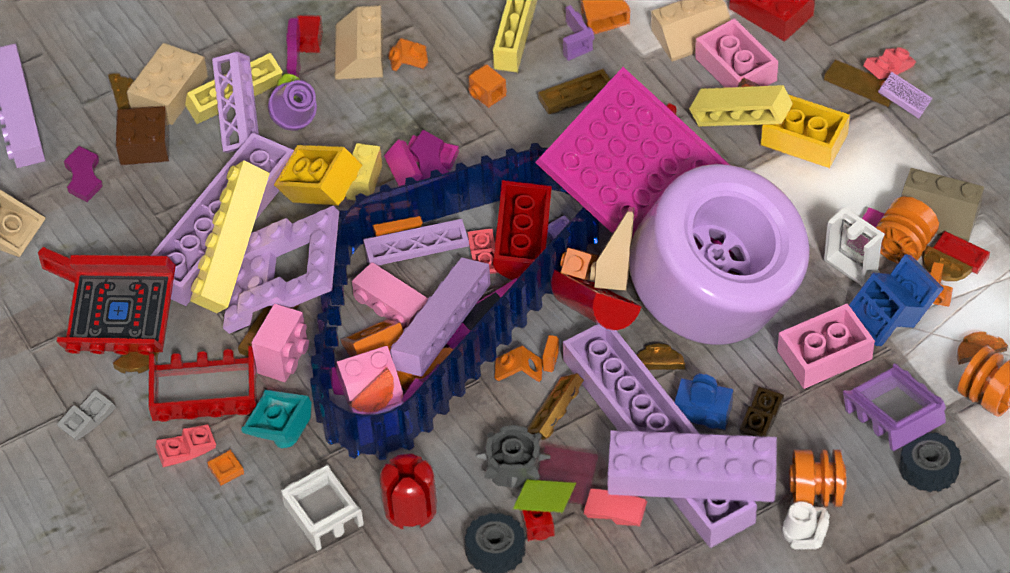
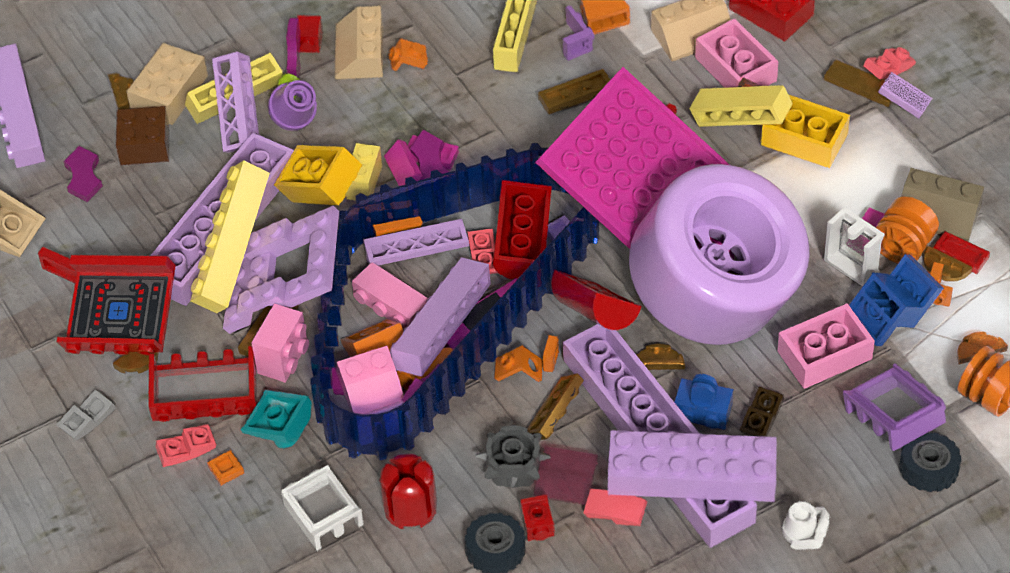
clear orange tile [348,367,394,413] -> none
orange brick [469,64,507,108] -> none
lime sticker [513,480,576,513] -> none
orange brick [560,248,599,280] -> none
tan slope [590,207,635,290] -> none
orange wheel [789,449,846,507] -> none

